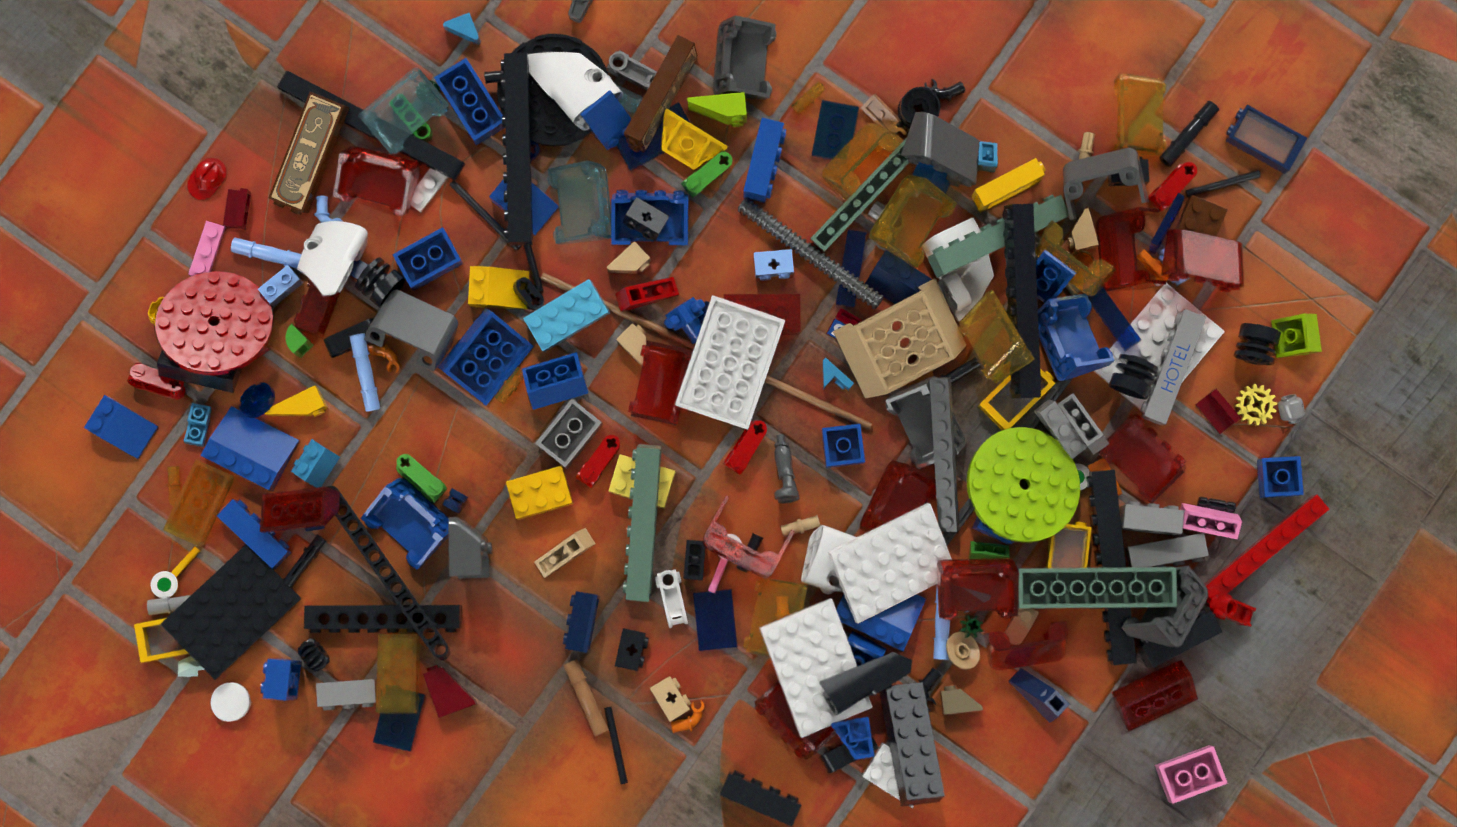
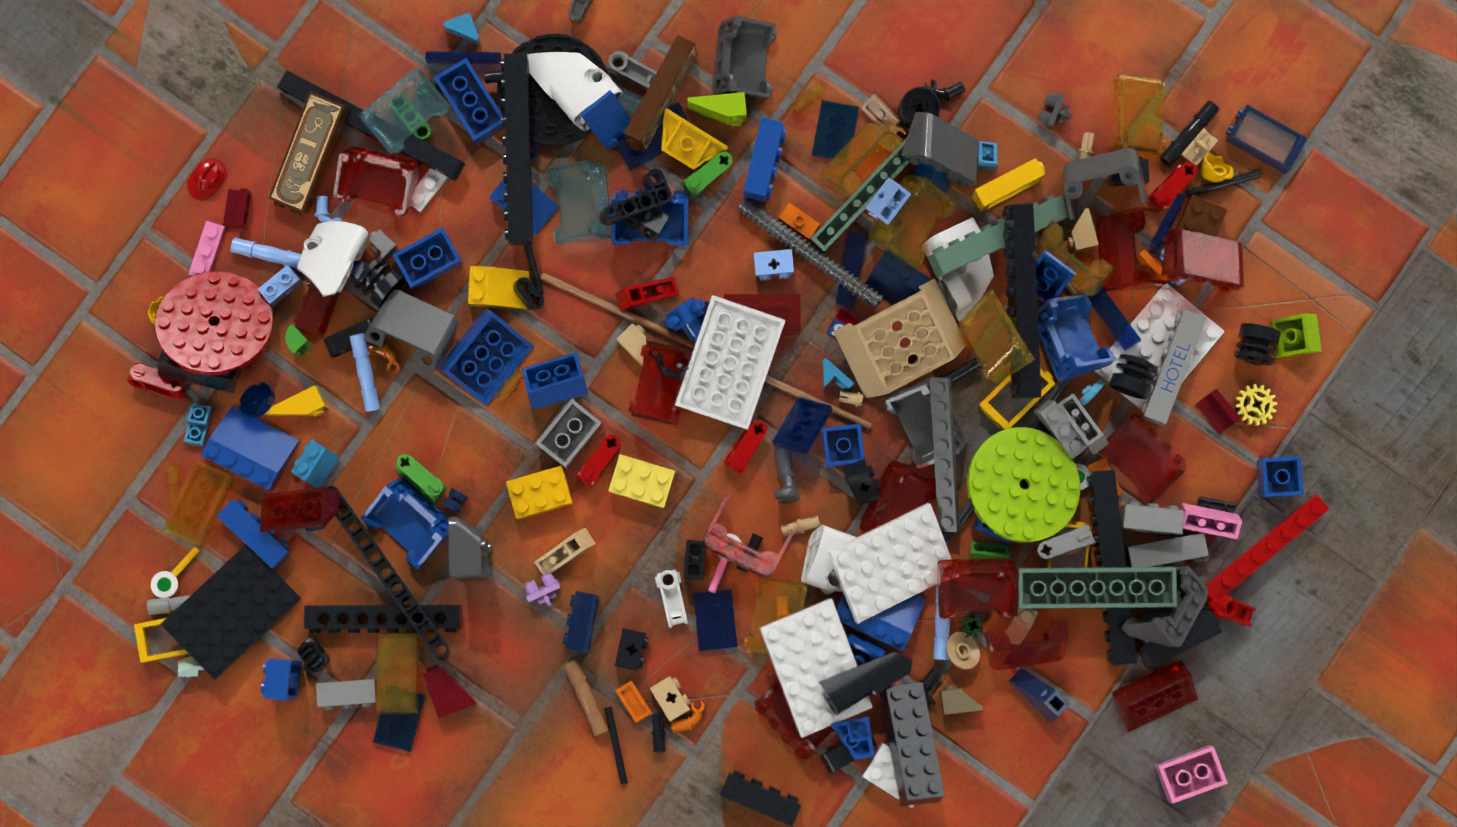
blue slope [84,395,159,459] -> none
white tile [211,682,252,722] -> none
black pin [283,534,327,588] -> none
black piece [449,180,521,251] -> none
medium azure brick [523,279,610,352] -> none
tan slope [607,241,651,274] -> none
sand green brick [623,444,662,602] -> none
light grey head [1278,394,1305,424] -> none
none -> light grey brick [368,229,398,261]
none -> clear blue tile [425,52,503,64]
none -> lavender hips [525,572,561,607]
none -> black beam [599,169,672,226]
none -> orange plate [615,680,652,723]
none -> black helmet [649,349,689,381]
none -> black axle [651,713,666,752]
none -> clear blue tile [772,397,833,454]
none -> orange plate [778,202,820,240]
none -> tan pin [839,390,864,407]
none -> black brick [843,459,882,506]
none -> light blue brick [865,177,911,225]
none -> light grey piece [1037,524,1096,560]
none -> dark grey hips [1038,93,1072,130]
none -> medium azure plate [1079,378,1105,406]
none -> tan hips [1181,128,1218,166]
none -> yellow hair [1201,152,1234,182]

